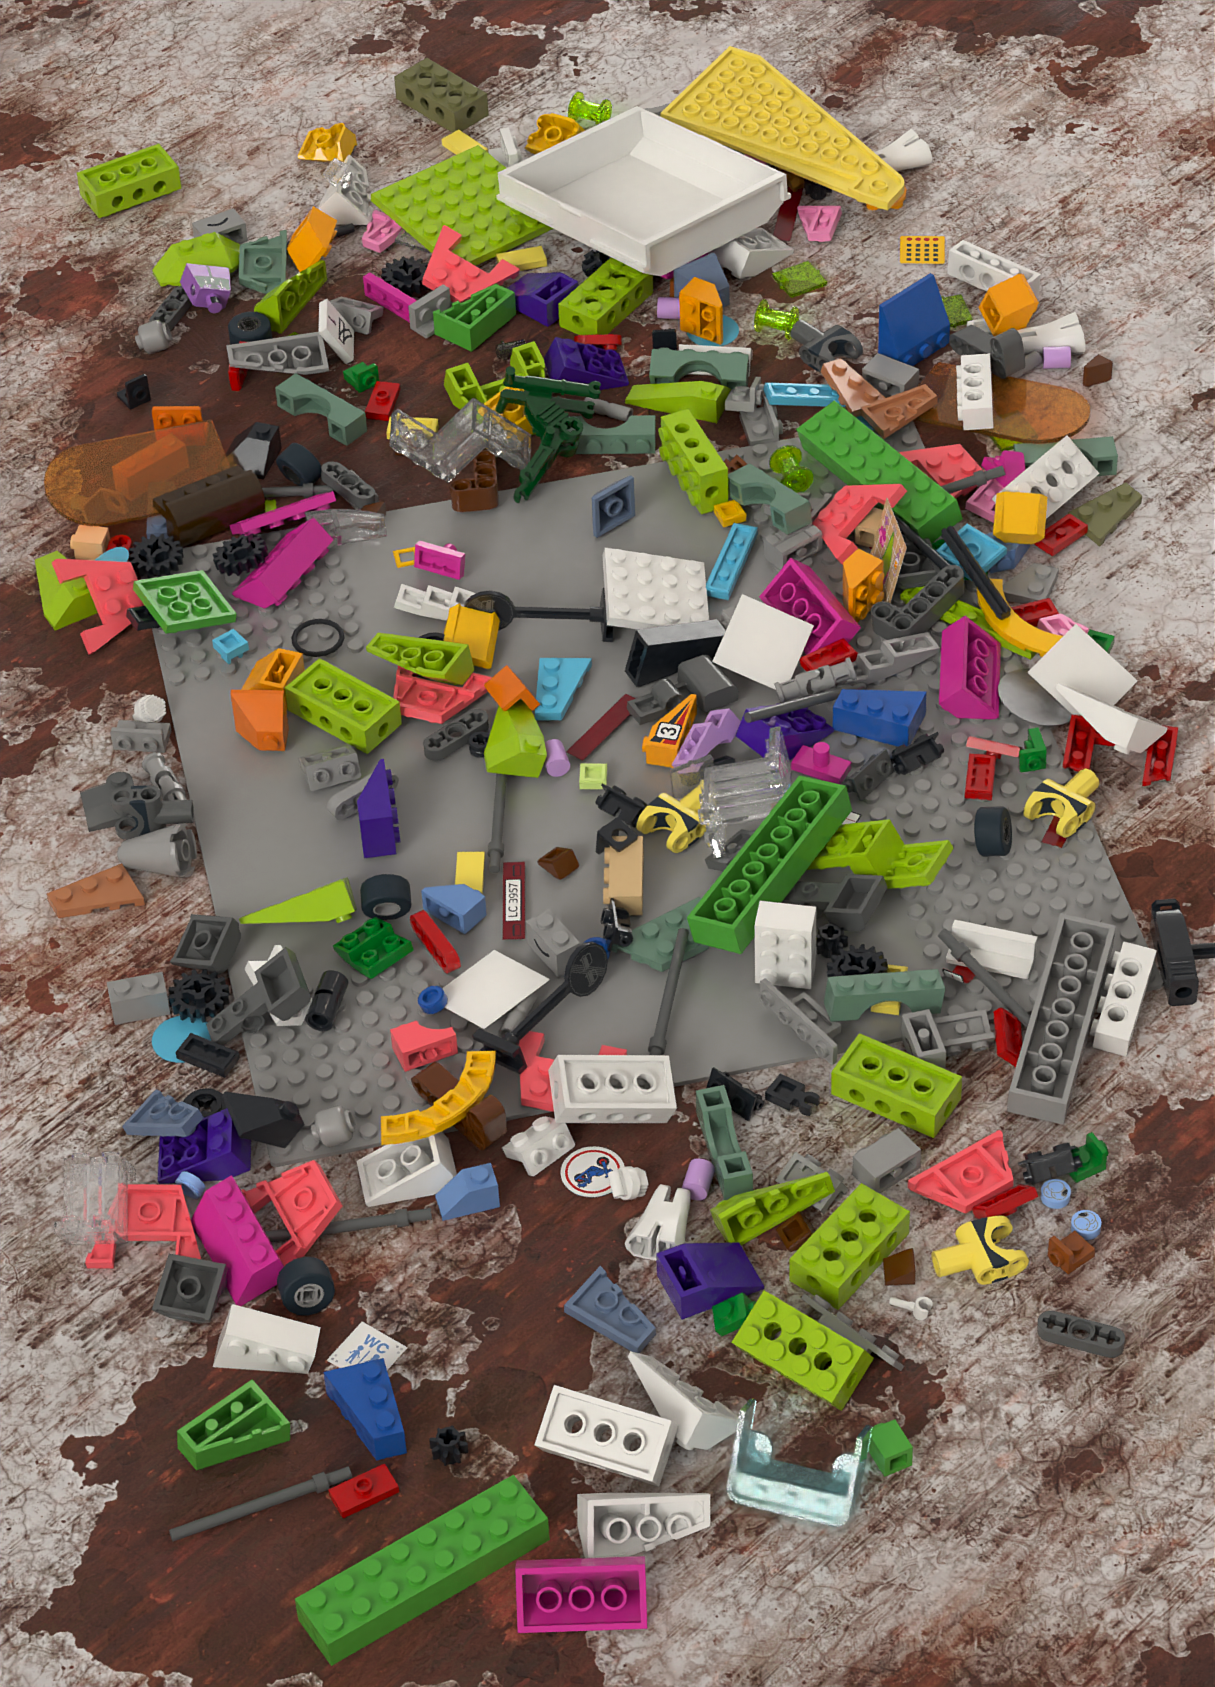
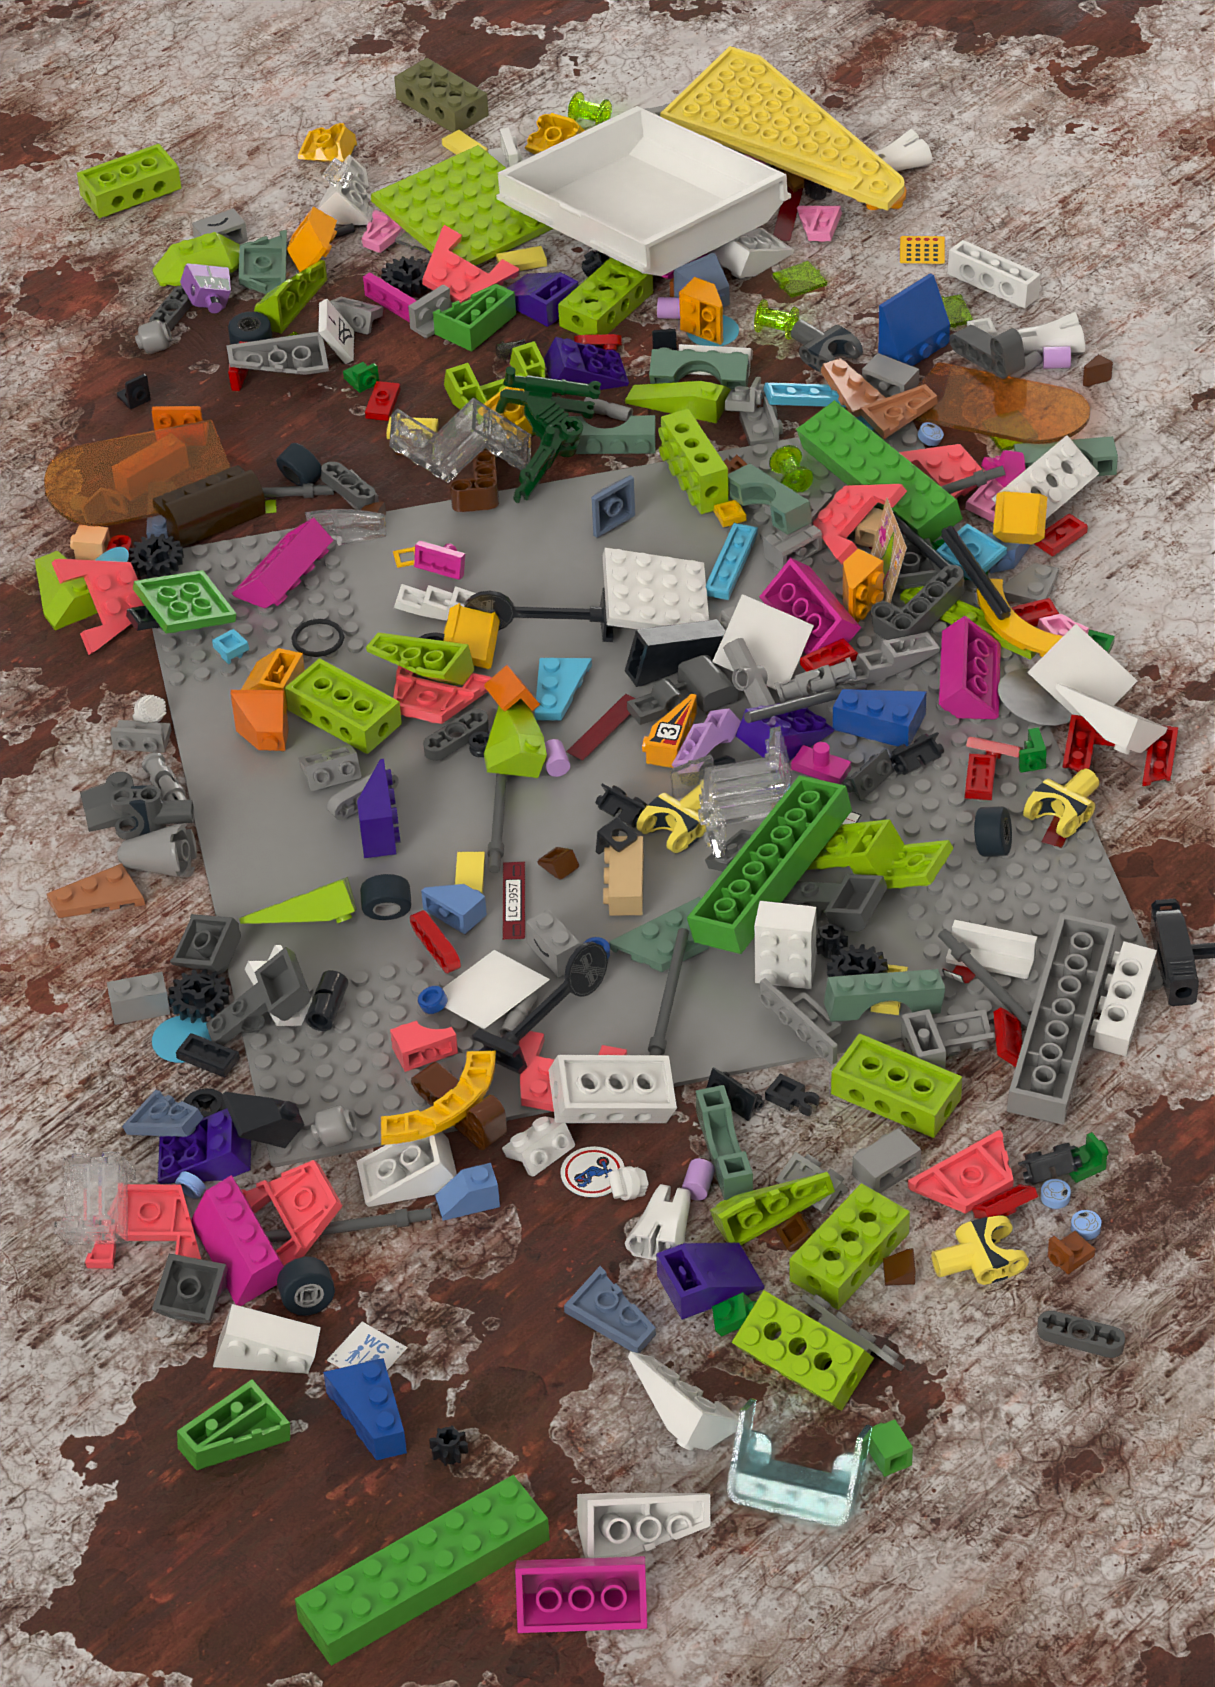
dark grey bar [169,1466,352,1542] -> none
black gear [213,534,268,576] -> none
black slope [218,422,282,480] -> none
dark pink plate [229,491,336,536] -> none
sand green arch [275,373,367,446] -> none
red plate [328,1463,399,1518] -> none
green slope [333,917,414,979] -> none
white brick [535,1385,678,1487] -> none
yellowish green tile [579,763,608,789] -> none
black hinge [601,898,633,951] -> none
white hand [889,1297,933,1321] -> none
white brick [956,354,993,430] -> none
light orange slope [978,273,1039,336] -> none
olive wing [1068,482,1142,547] -> none
none -> light grey piece [723,638,776,708]
none -> light blue tile [917,422,944,446]

